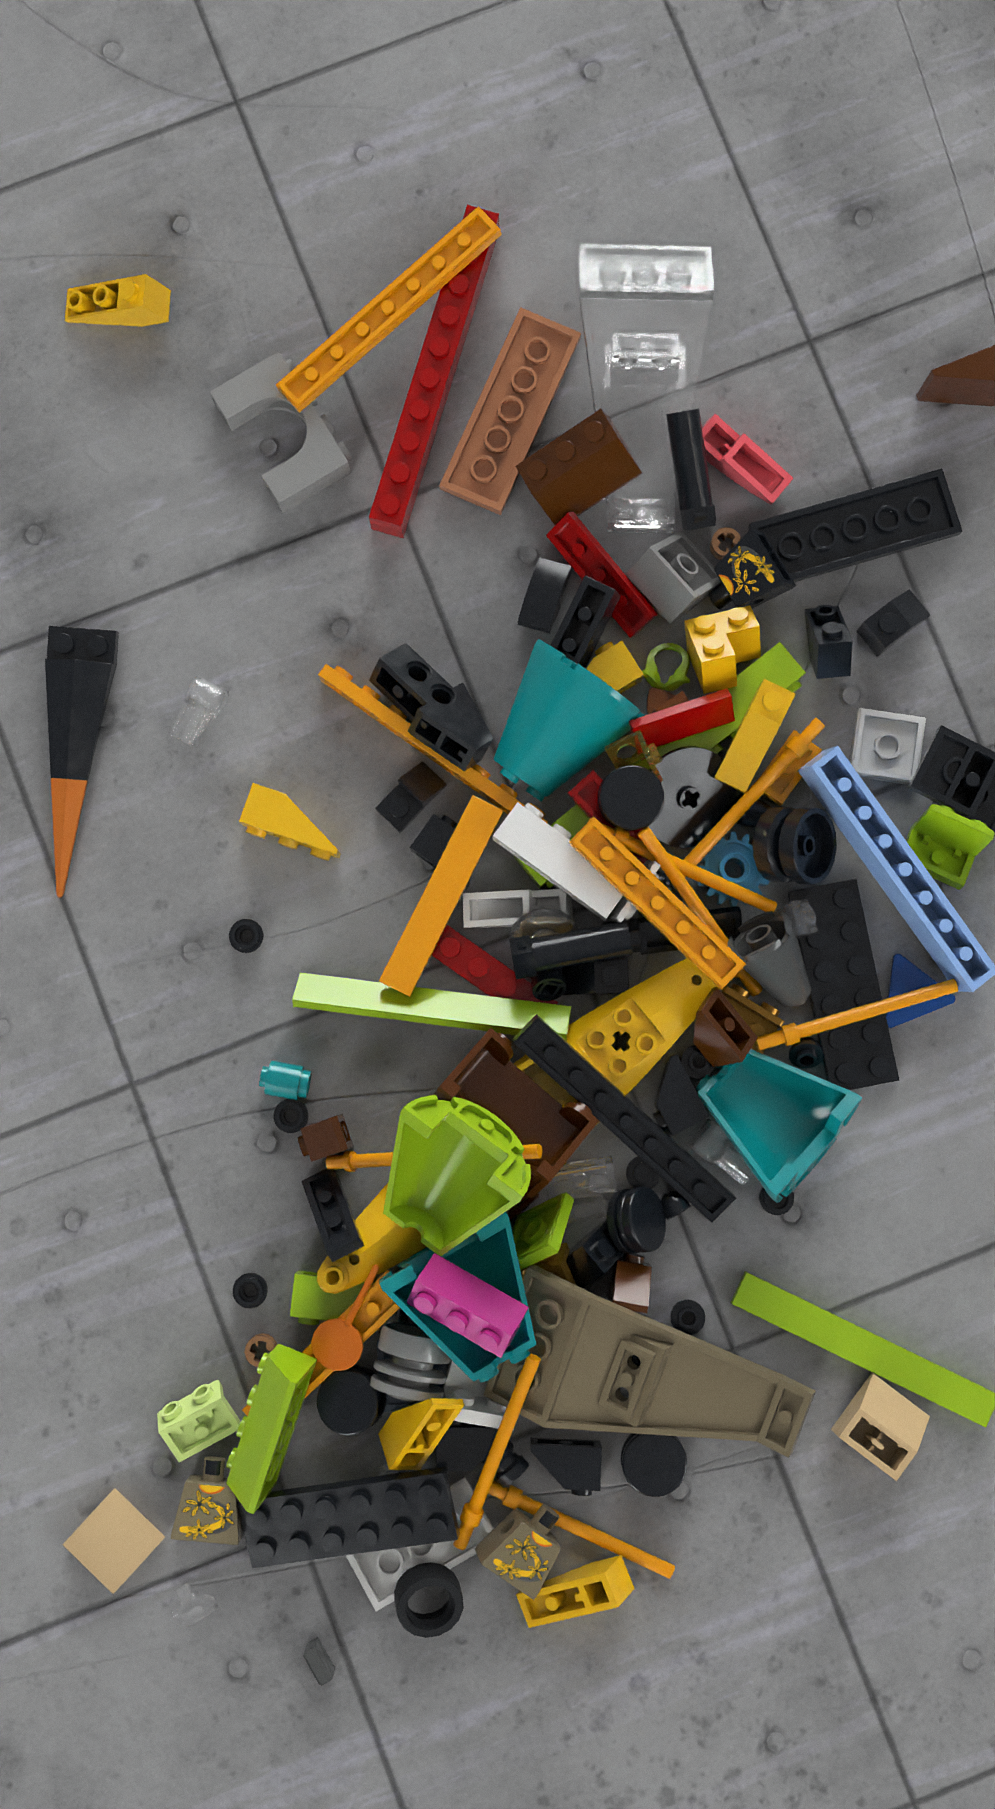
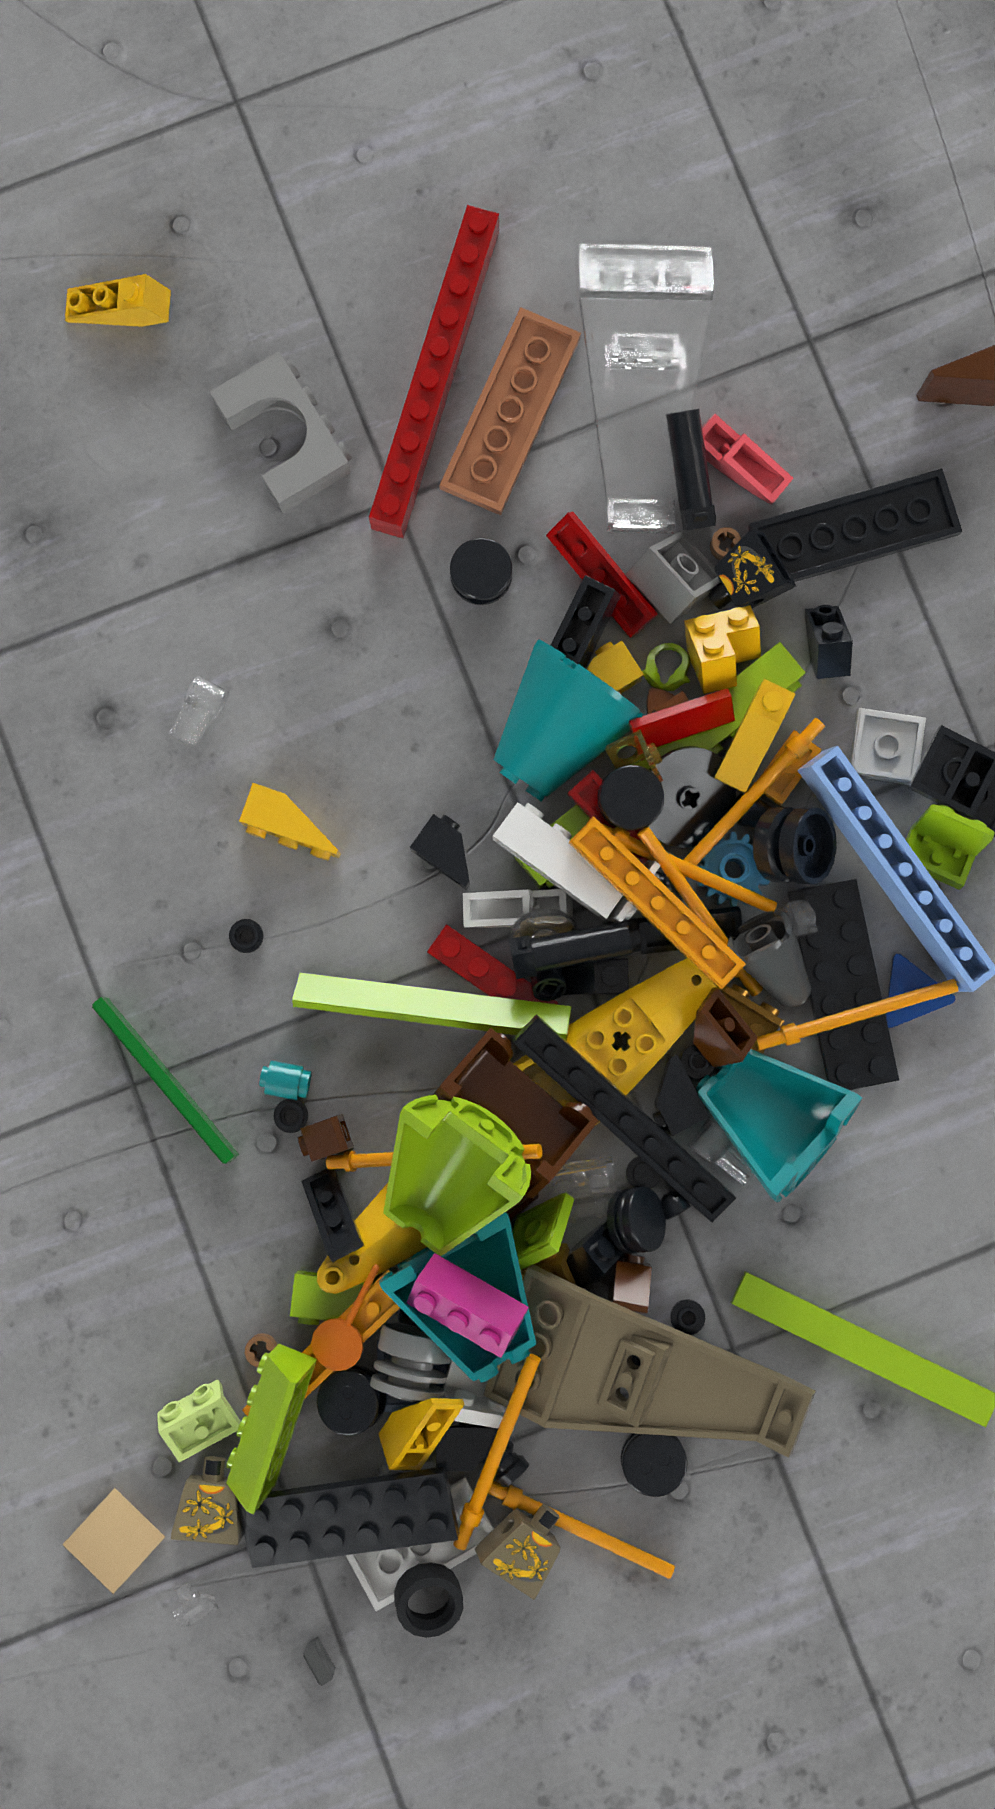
black plate [45,626,119,898] -> none
black plate [233,1273,268,1308] -> none
light orange tile [276,206,502,413] -> none
light orange plate [318,664,548,824] -> none
black brick [369,643,493,771] -> none
black slope [375,761,447,833] -> none
light orange tile [379,795,504,997] -> none
reddish brown slope [515,408,643,525] -> none
yellow slope [516,1555,635,1628] -> none
black slope [518,558,571,634] -> none
black slope [530,1437,602,1496] -> none
black plate [759,1187,794,1215] -> none
black plate [789,1037,824,1069] -> none
tan slope [831,1373,930,1481] -> none
black slope [856,589,930,657] -> none
none -> green tile [92,997,239,1164]
none -> black head [450,538,512,605]

